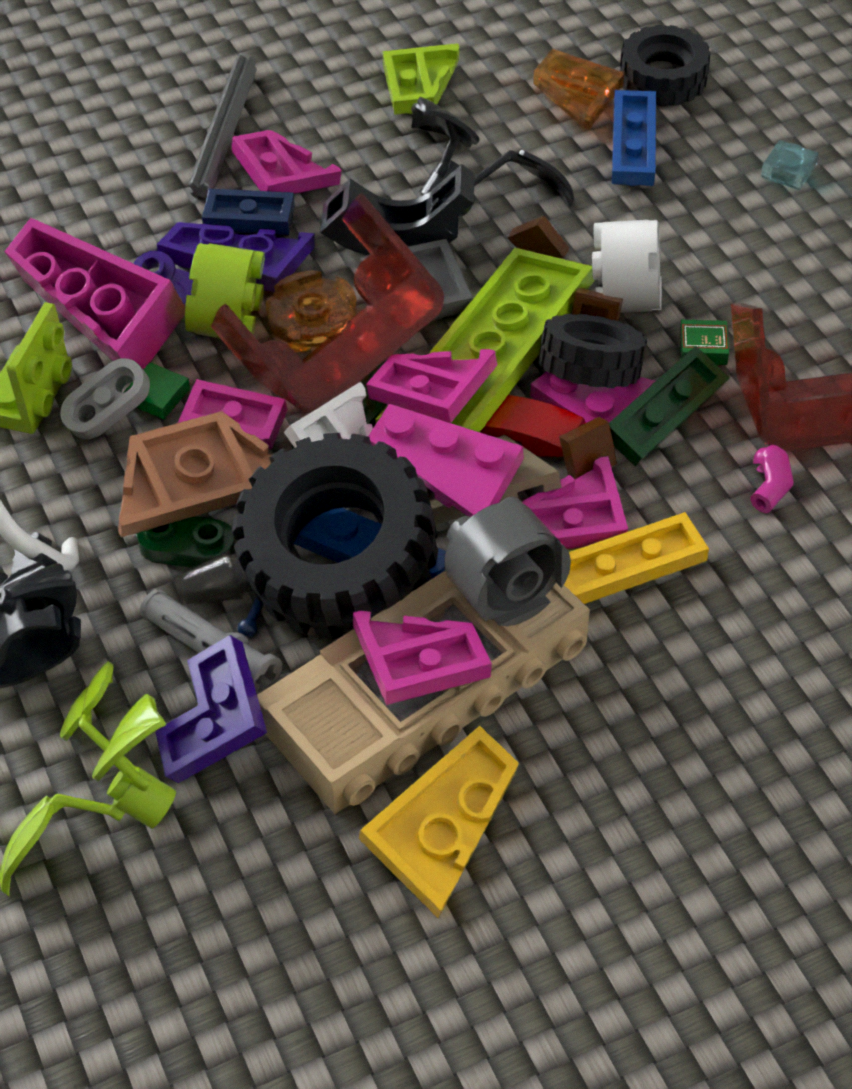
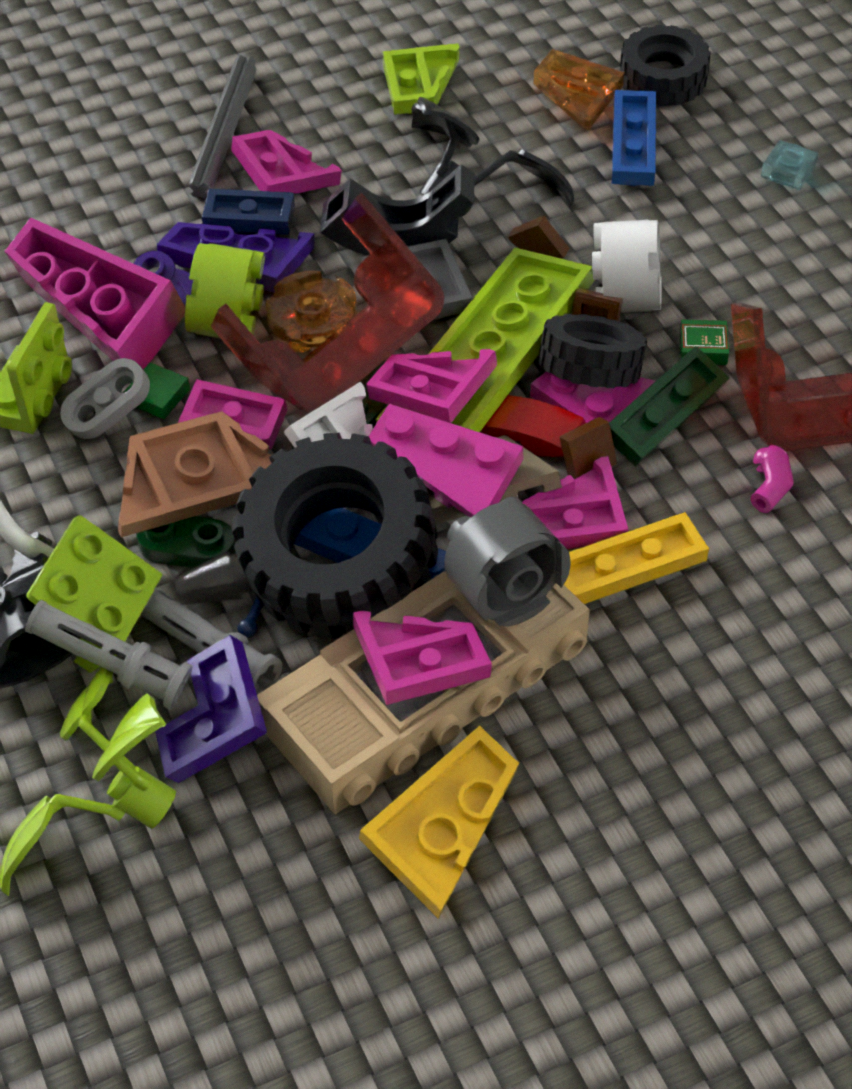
none -> light grey pin [25,600,193,710]
none -> lime bracket [26,515,163,673]

